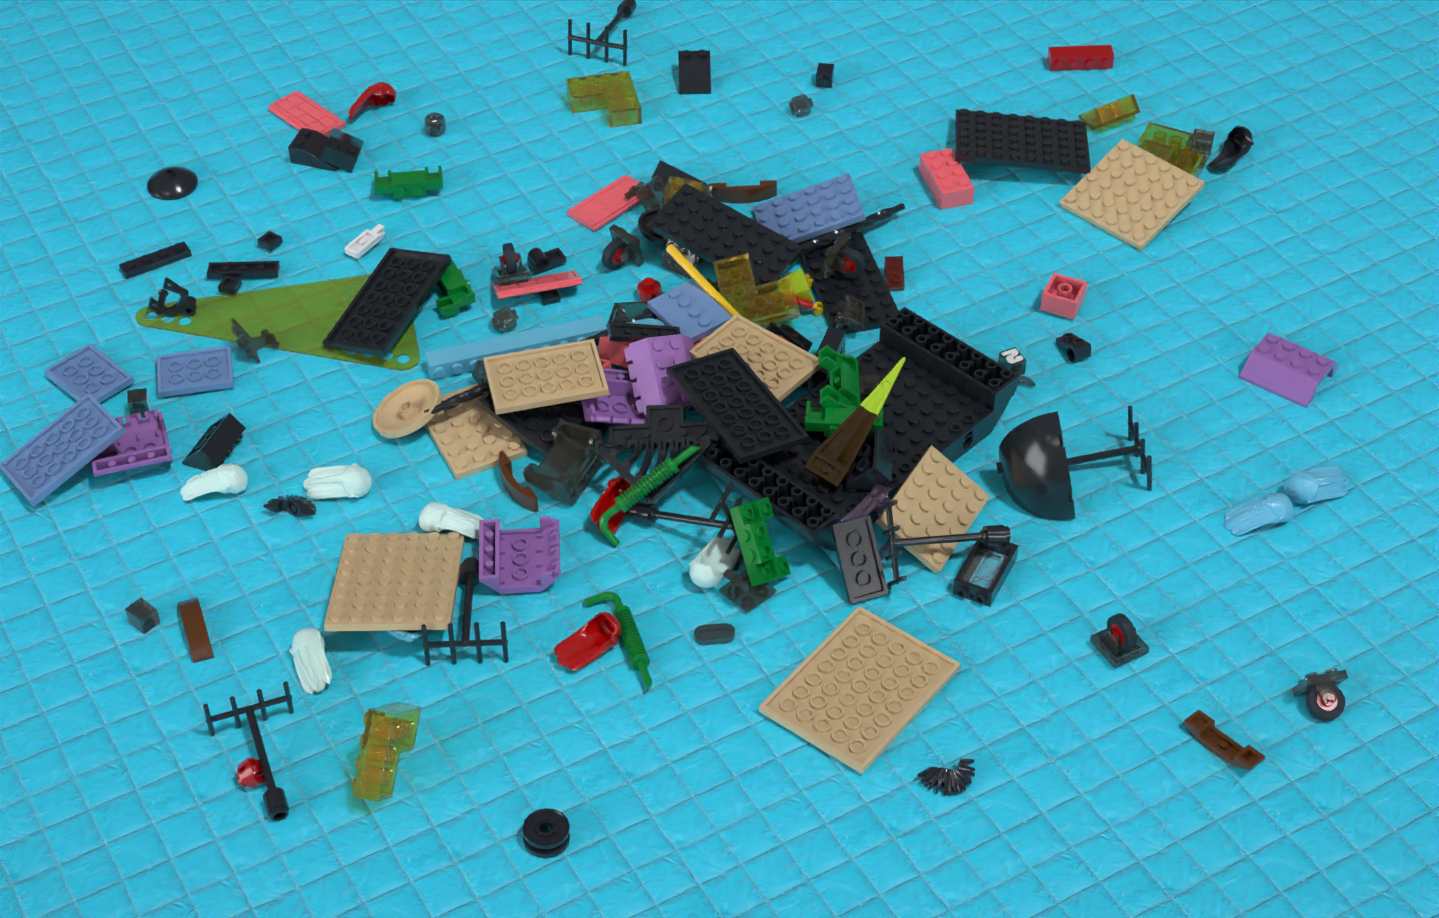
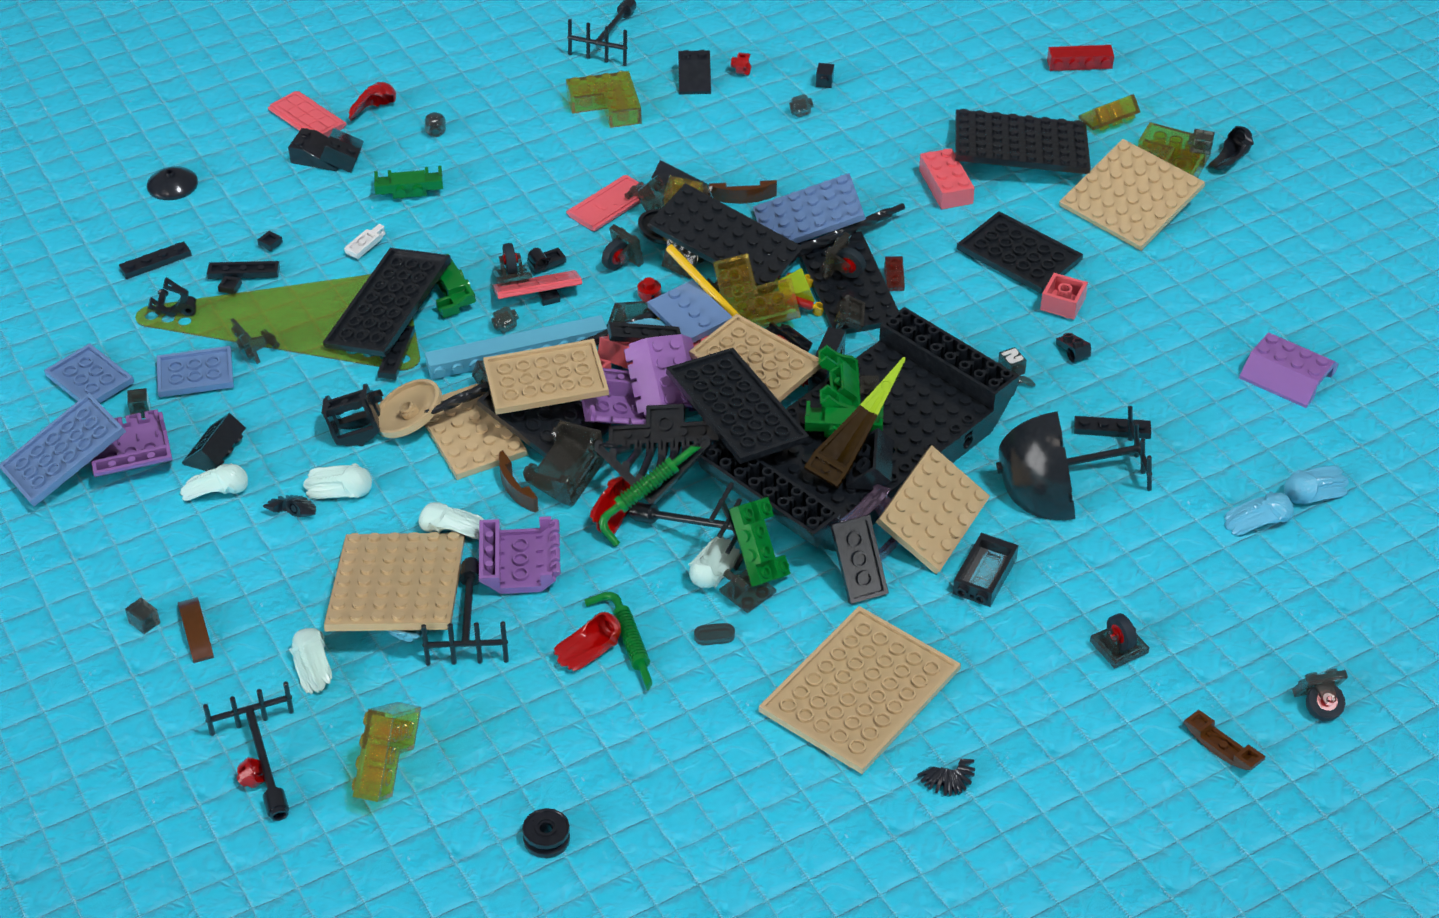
black piece [879,500,1011,586] -> none
none -> black animal [321,383,384,446]
none -> black plate [378,325,415,380]
none -> red piece [731,52,751,75]
none -> black plate [957,211,1083,293]
none -> black plate [1074,416,1151,439]

